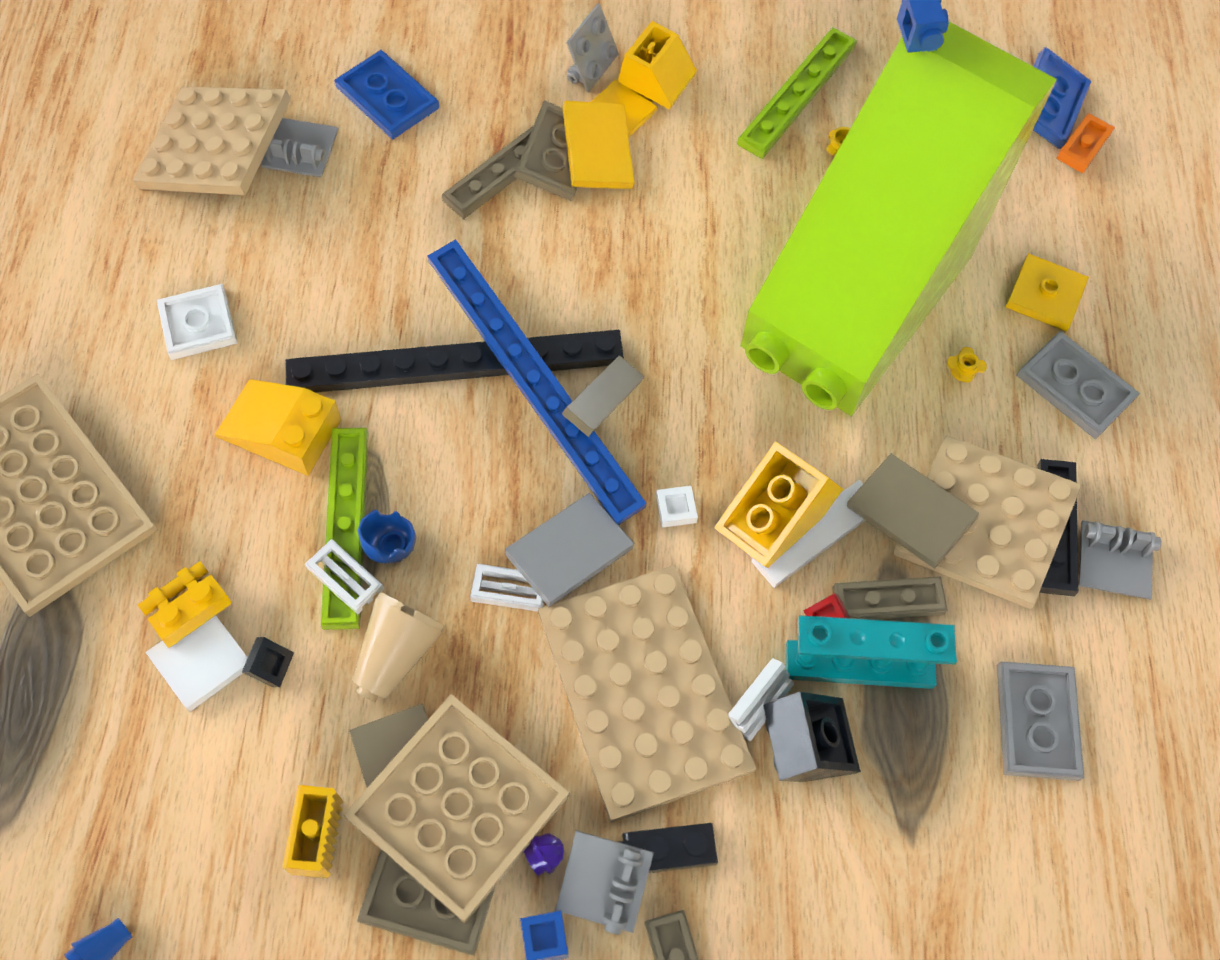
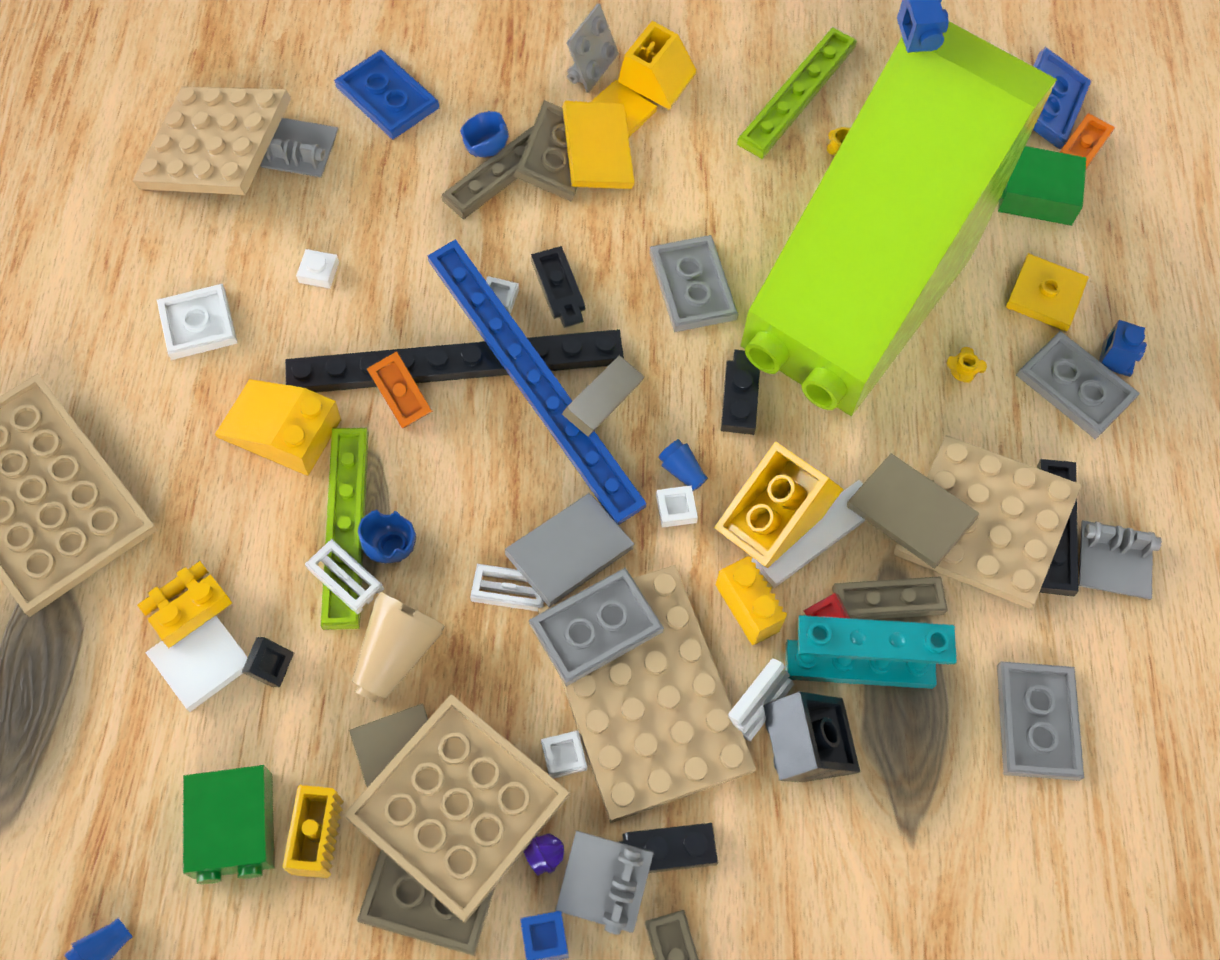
none -> green brick [183,765,275,884]
none -> white plate [296,249,339,289]
none -> orange plate [367,351,433,429]
none -> blue hair [460,111,509,158]
none -> white tile [486,276,519,314]
none -> light grey tile [529,568,664,687]
none -> black hinge [531,246,585,328]
none -> white tile [541,730,587,779]
none -> light grey tile [649,235,738,332]
none -> blue cone [658,439,708,491]
none -> yellow brick [715,556,787,646]
none -> black hinge [720,349,760,435]
none -> green brick [998,146,1087,226]
none -> blue brick [1099,320,1147,377]

